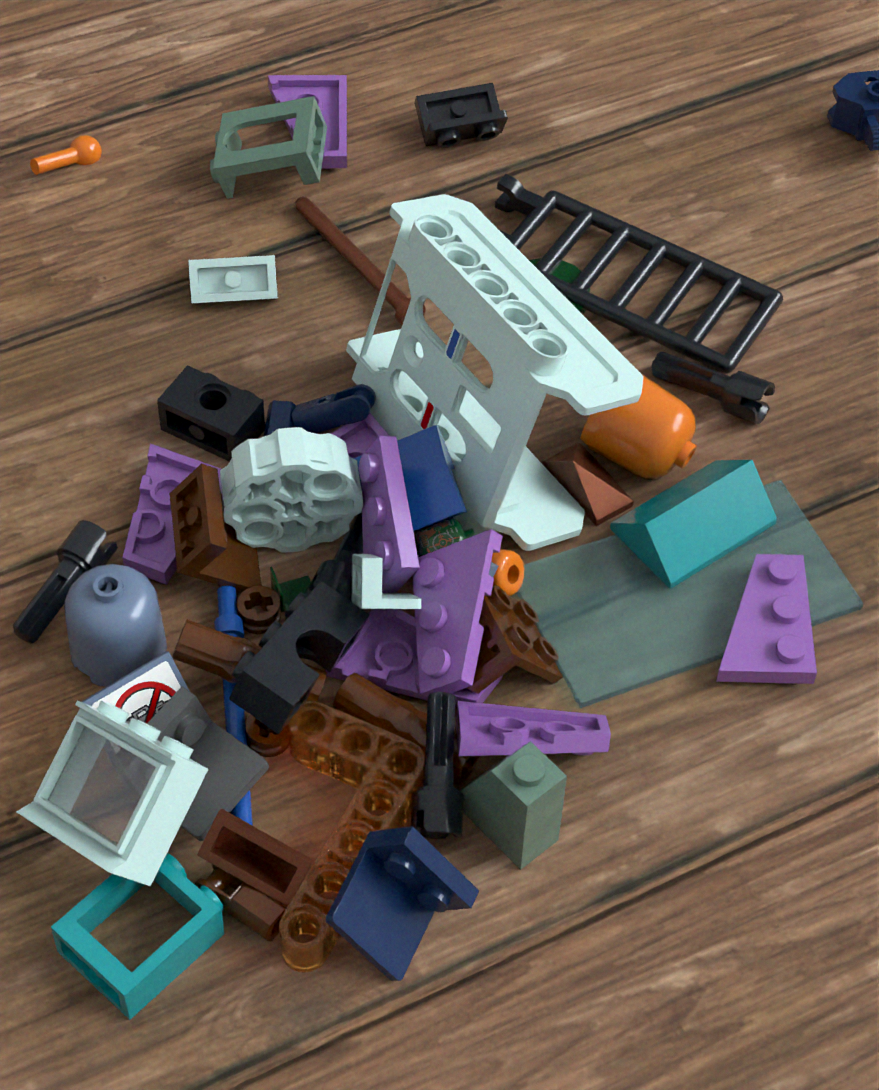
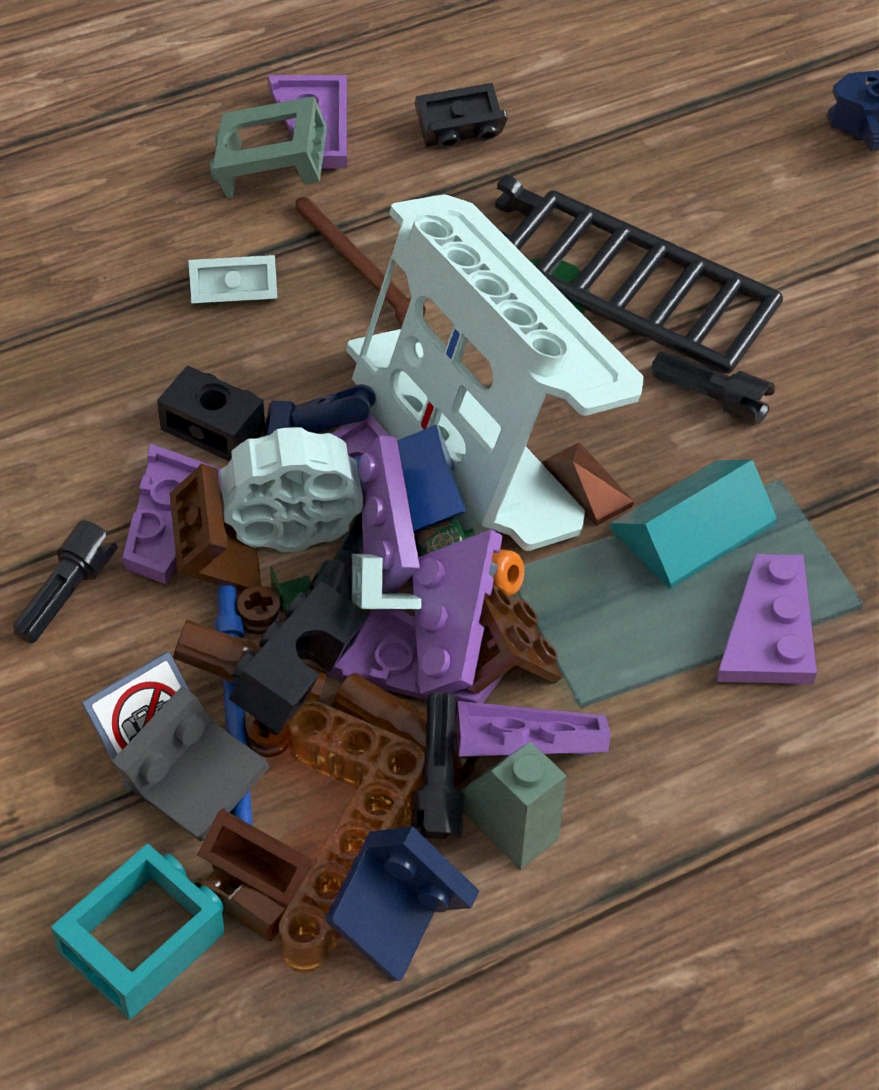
light aqua window [16,700,208,886] -> none
orange bar [30,135,102,175] -> none
sand blue cylinder [64,564,167,687] -> none
orange cylinder [580,374,697,479] -> none

